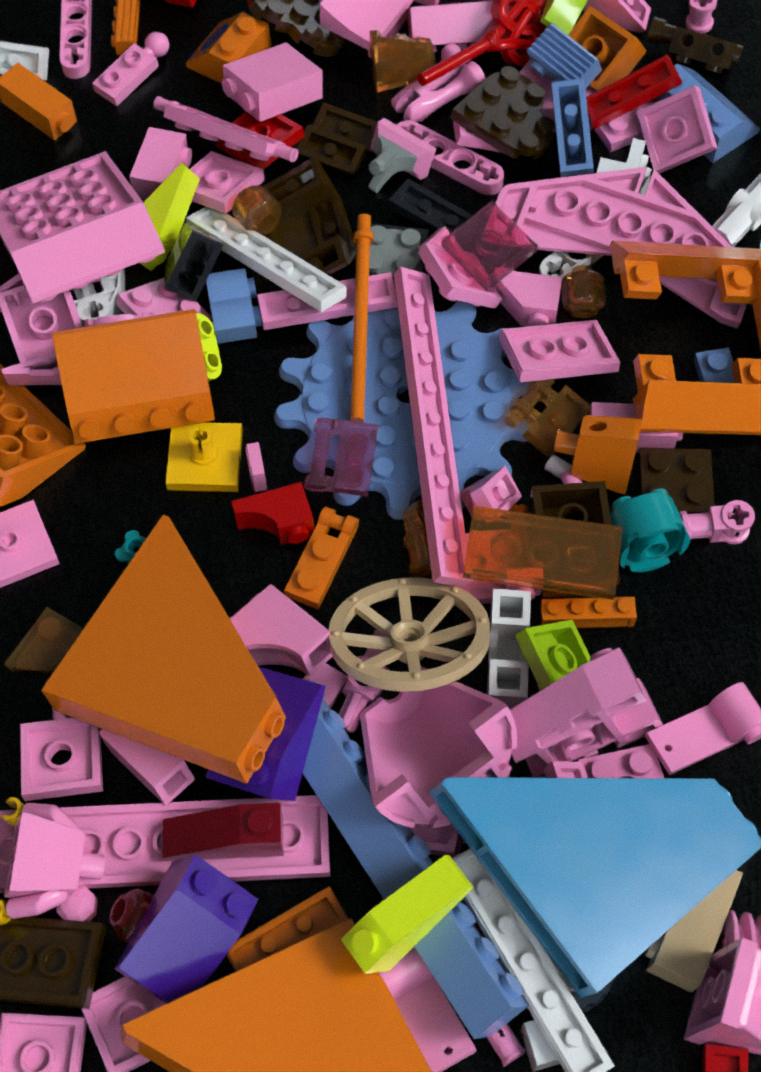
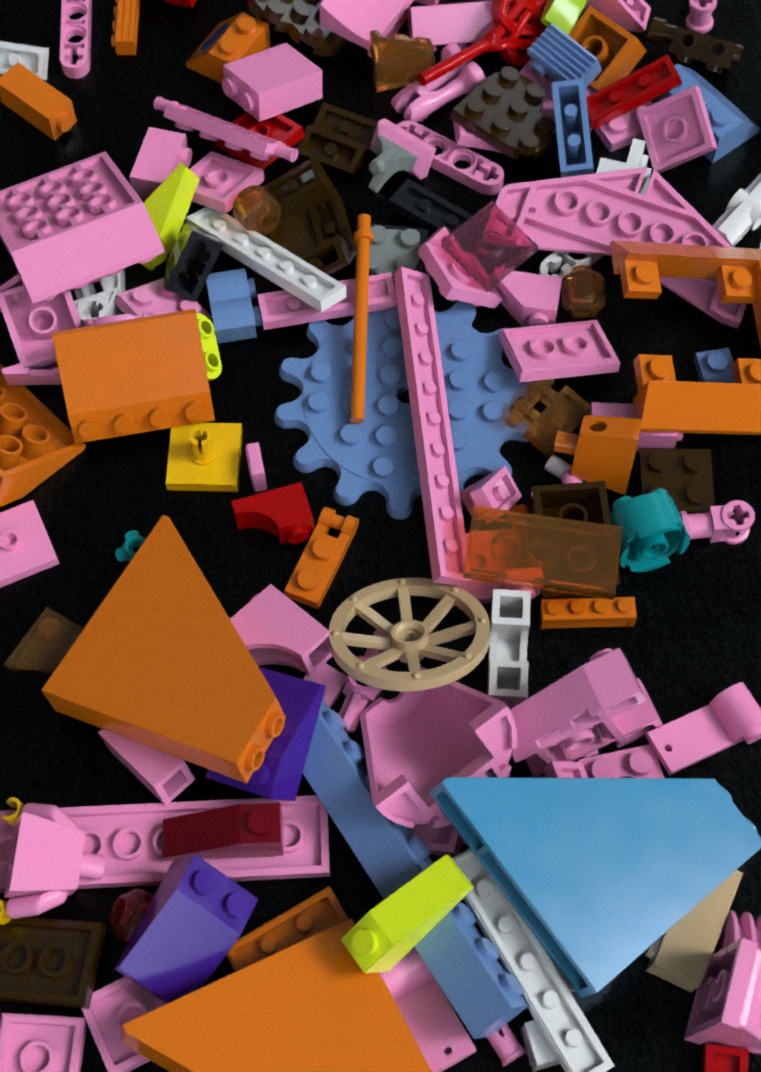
bright pink plate [20,677,103,801] -> none
bright pink tile [56,886,98,922] -> none
bright pink plate [92,32,169,106] -> none
clear pink plate [304,418,379,497] -> none
clear orange connector [403,499,432,577] -> none
lime plate [515,620,590,691] -> none

